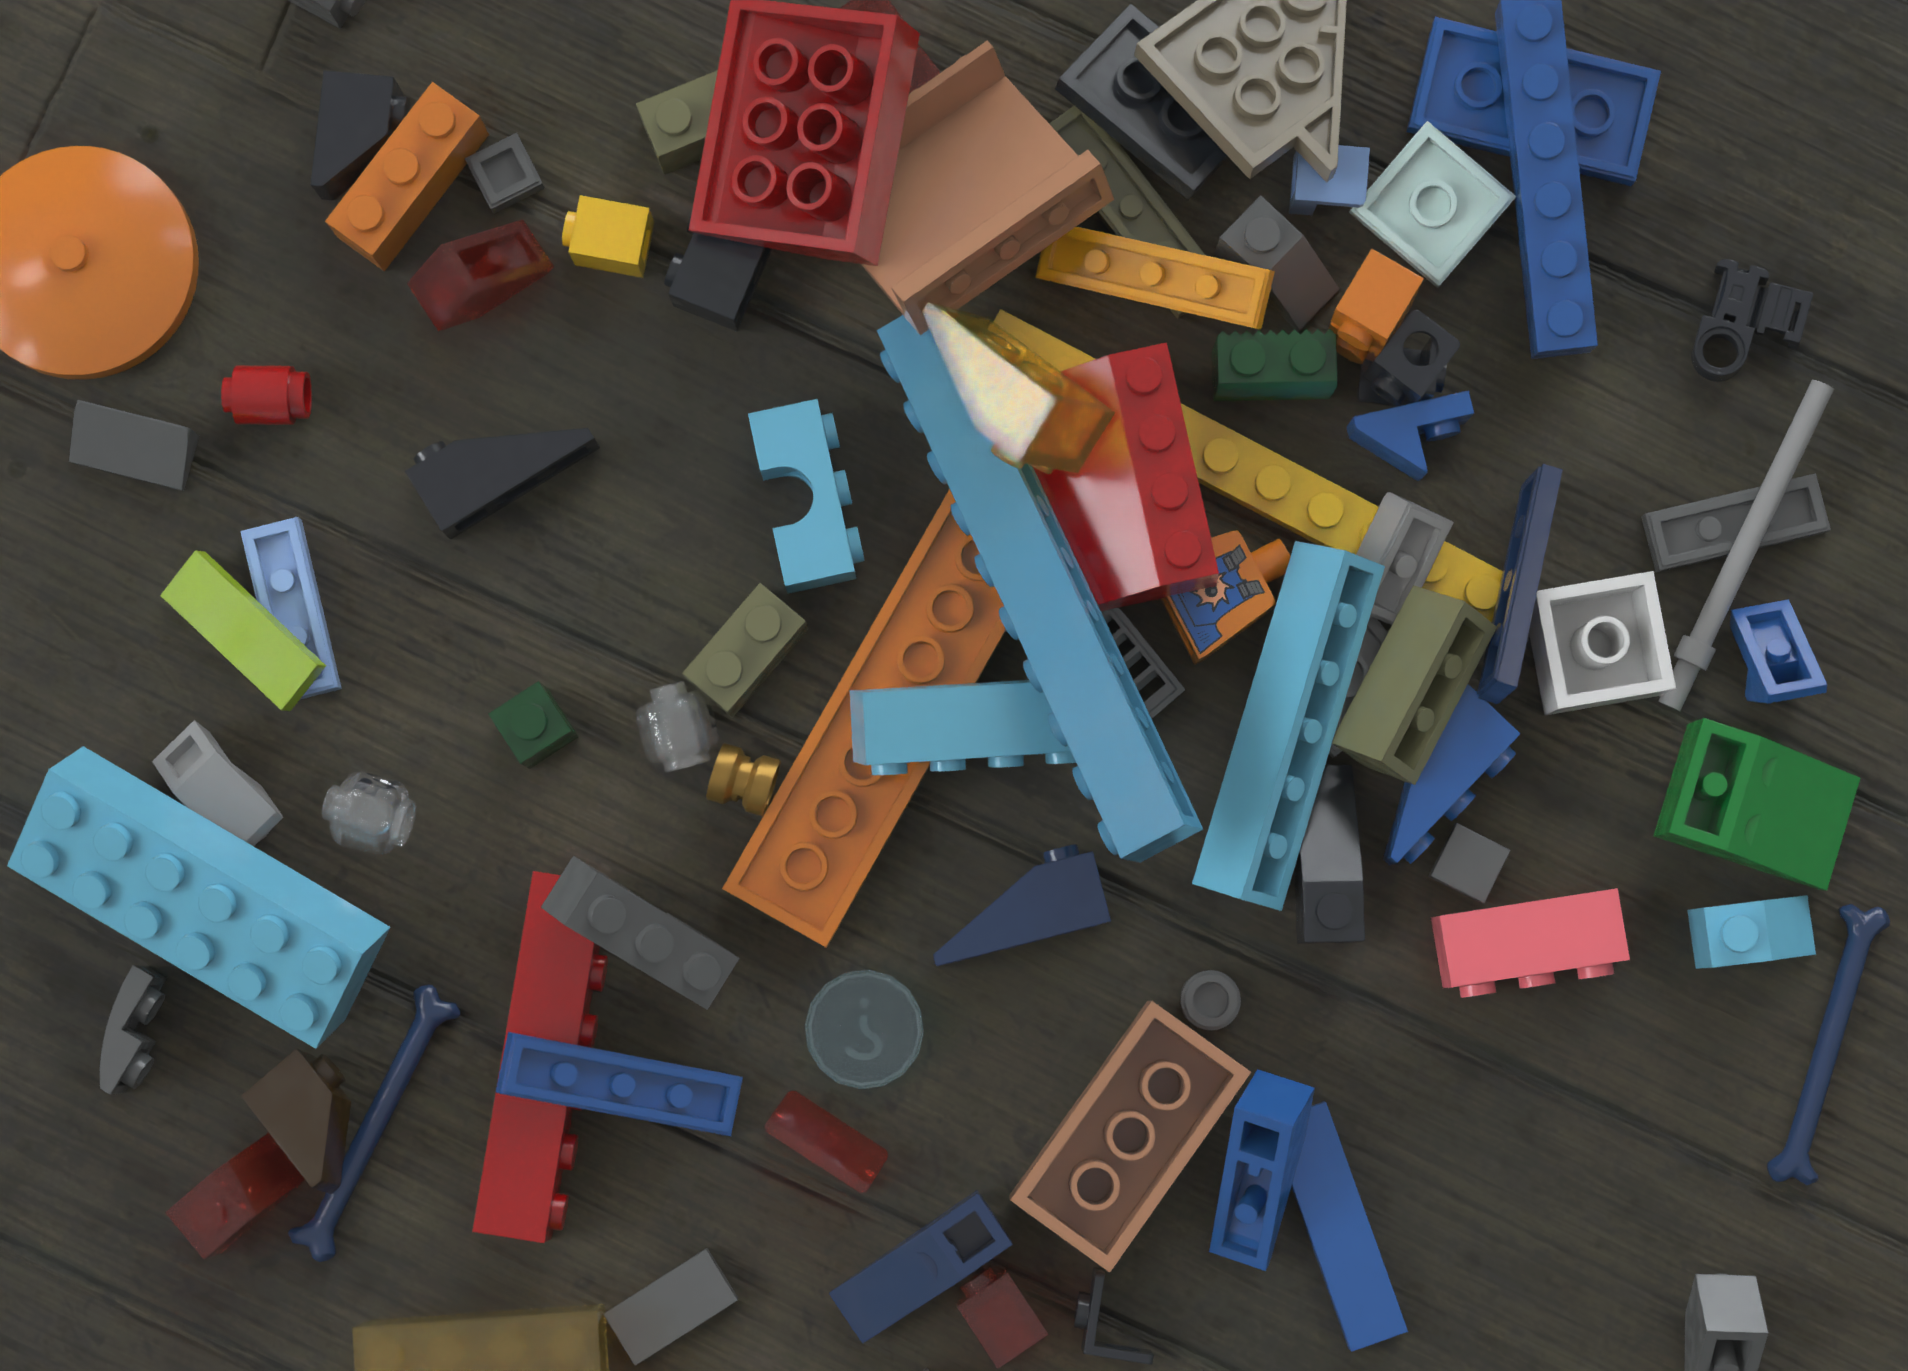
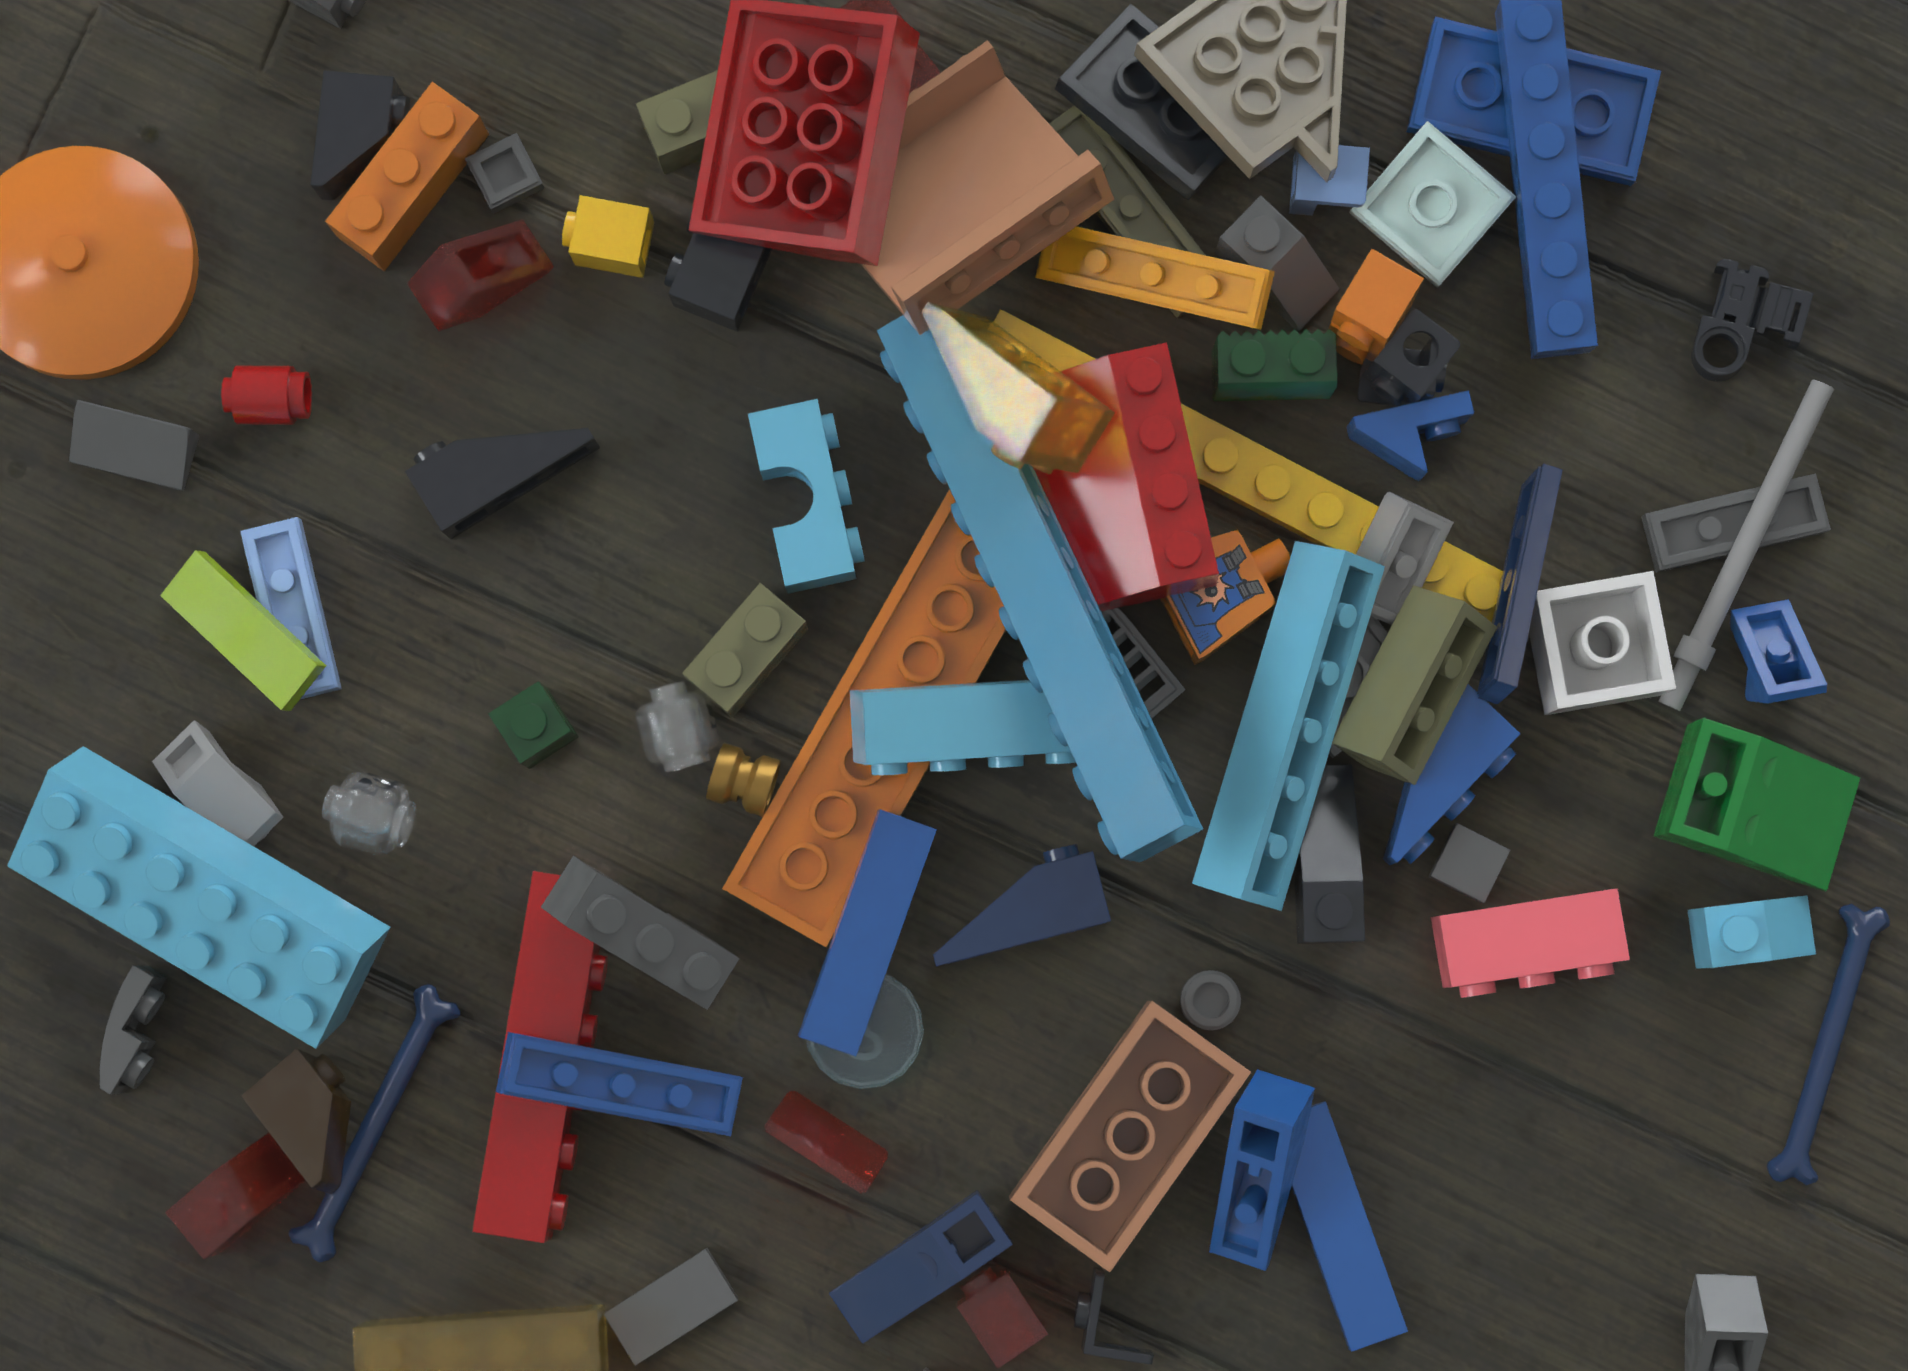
none -> blue tile [798,809,937,1057]

